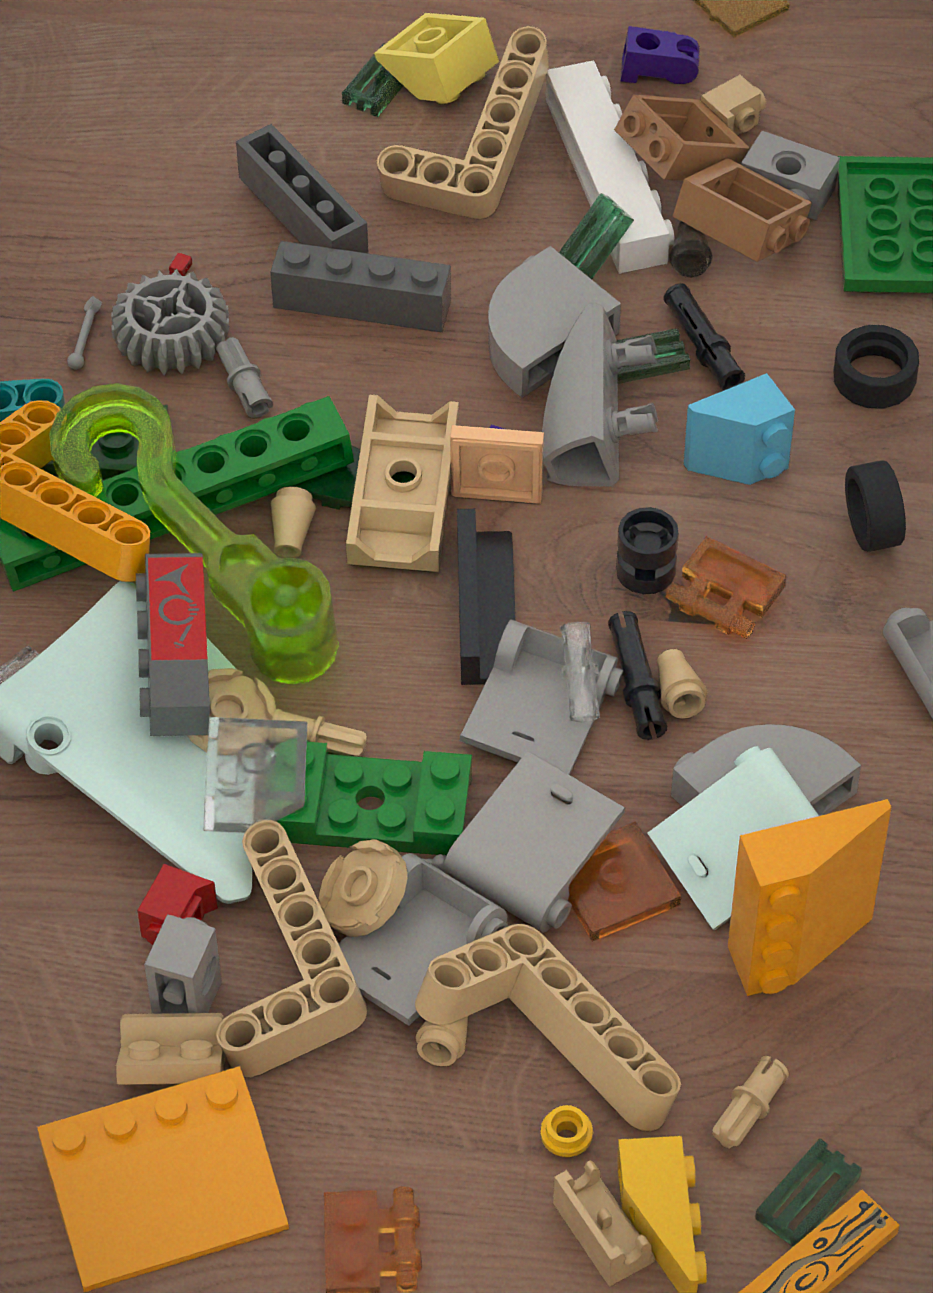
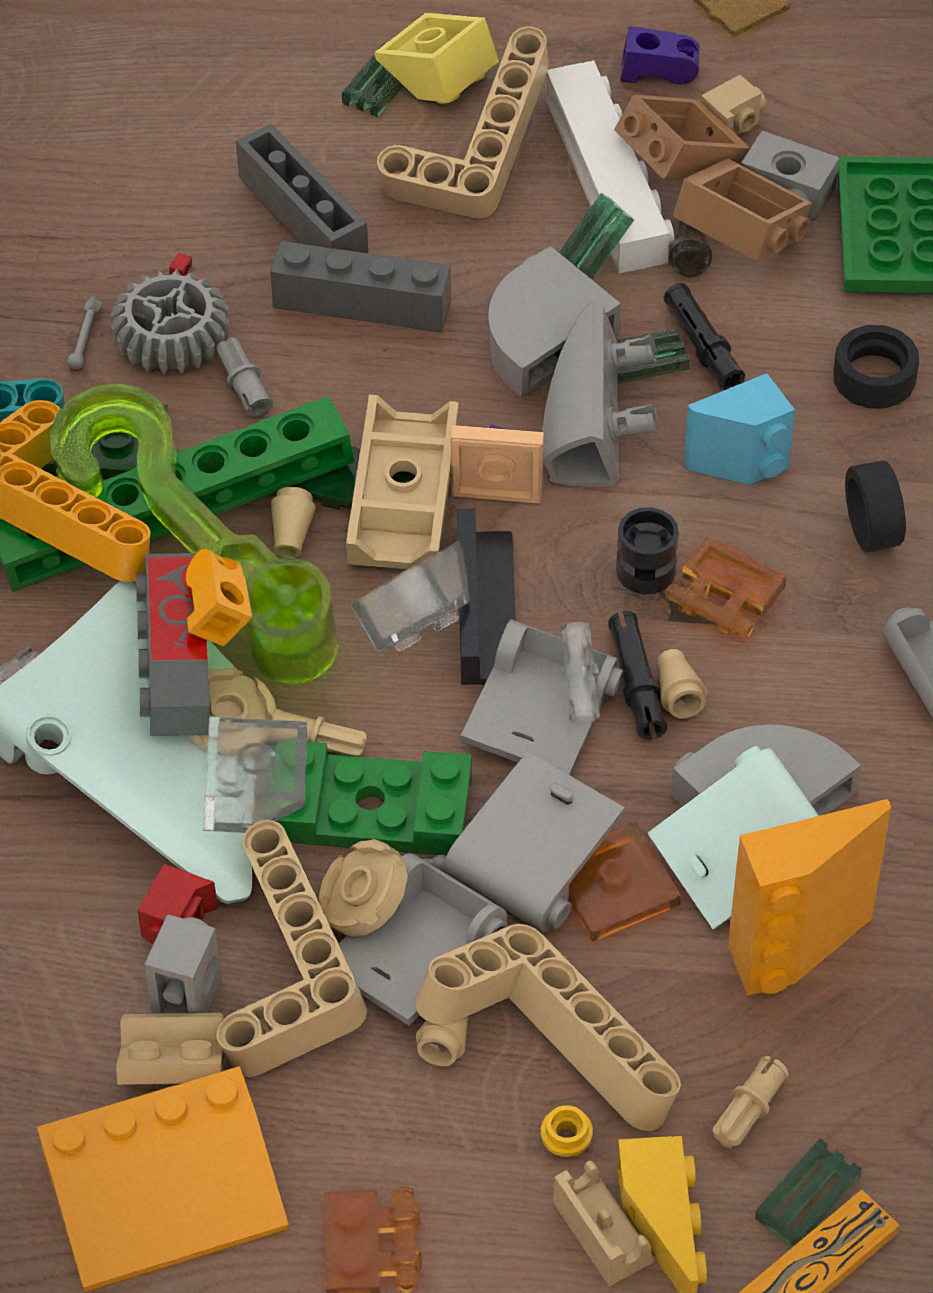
none -> light orange leg [186,548,252,647]
none -> clear slope [350,541,470,653]

